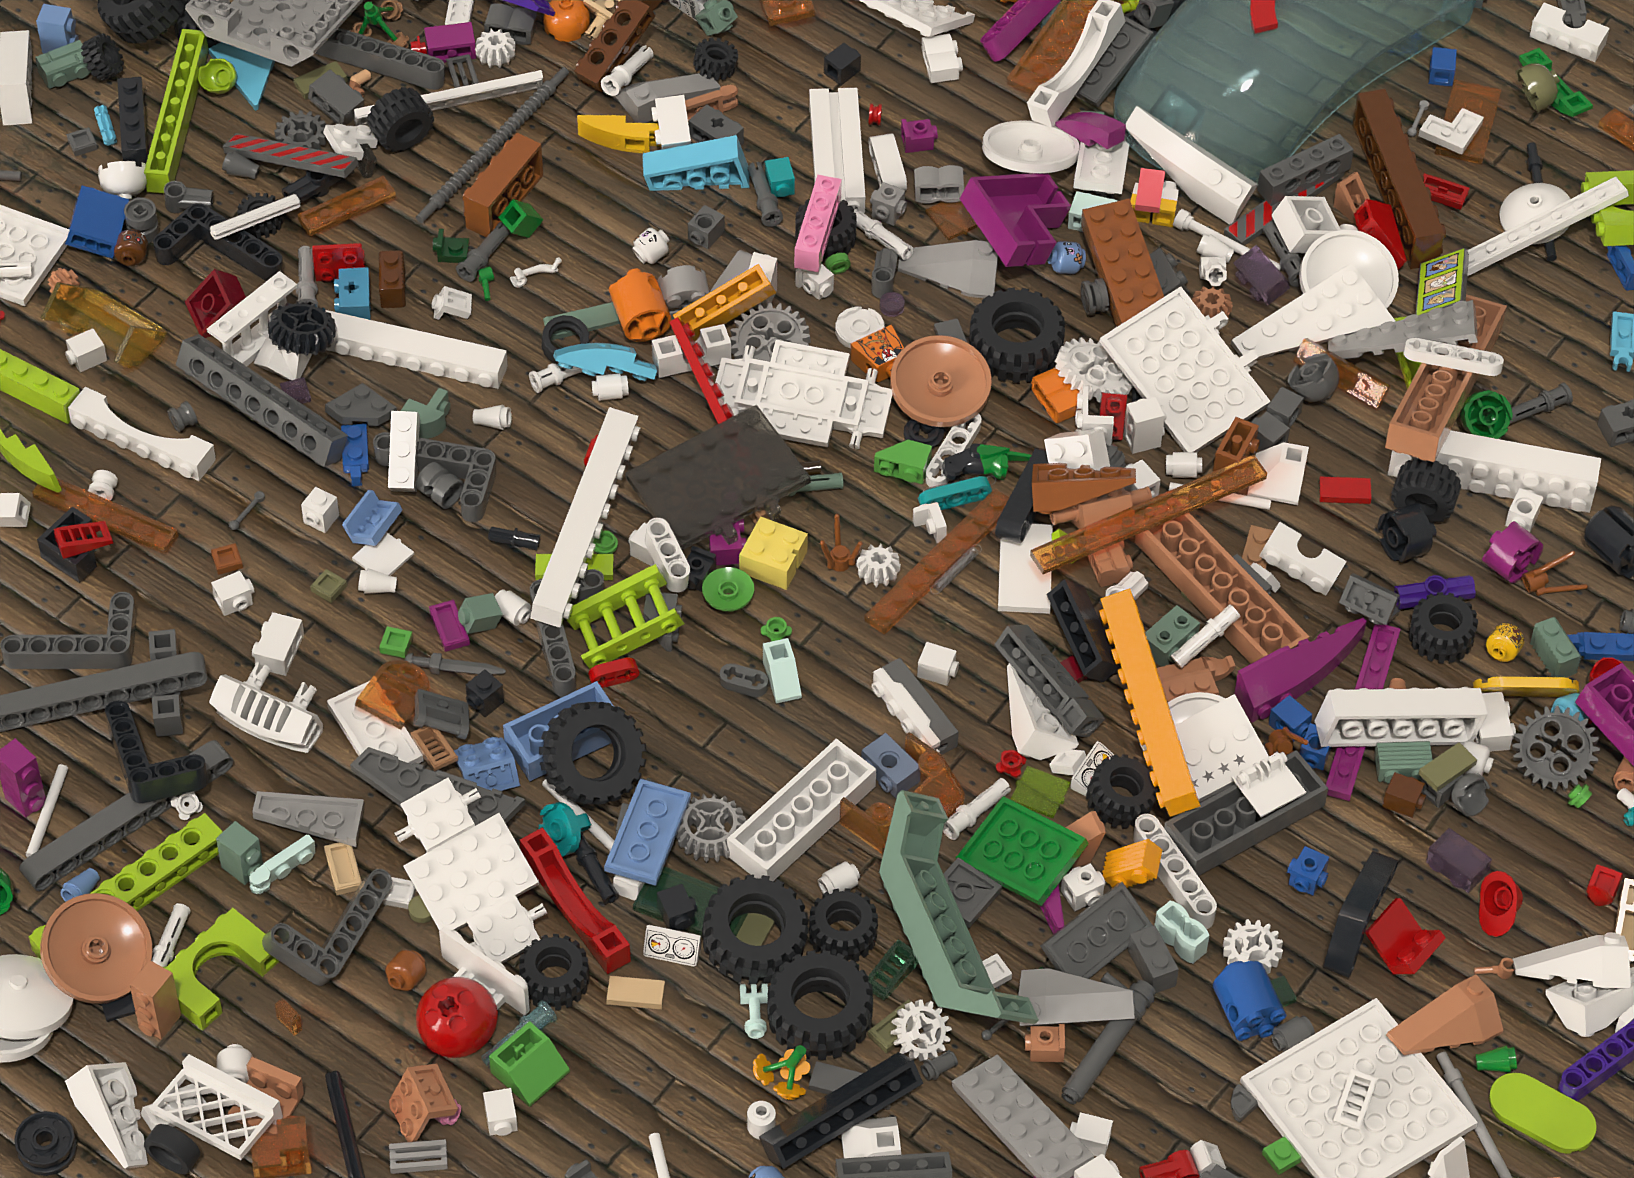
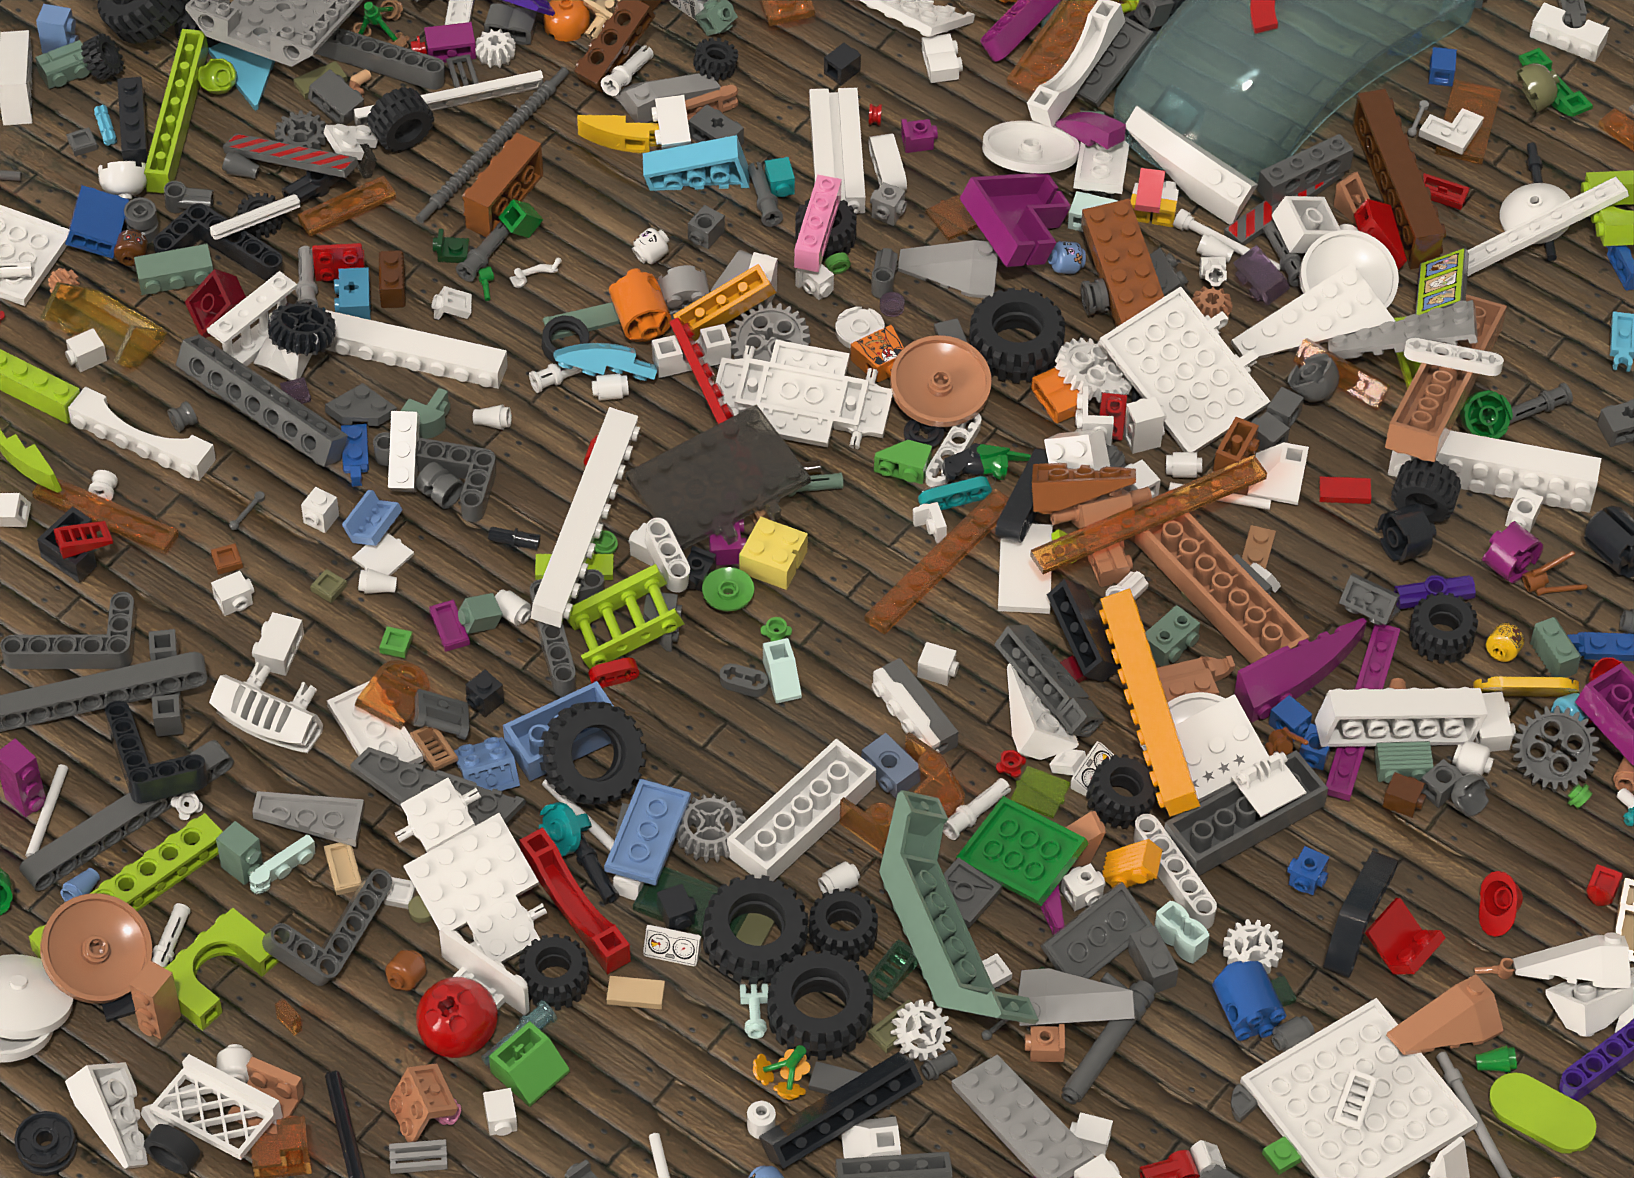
dark grey sword [405,653,506,675] -> none
dark orange plant [820,514,863,572] -> none
white pin [856,211,914,260] -> none
white gear [857,543,901,588] -> none
light grey brick [914,165,964,203] -> none
light grey piece [930,544,982,594] -> none
white pin [1170,604,1241,668] -> none
white arch [1259,522,1347,596] -> none
olive tile [1419,742,1477,792] -> none
brick [1426,828,1492,894] -> none
none -> sand green brick [134,244,213,295]

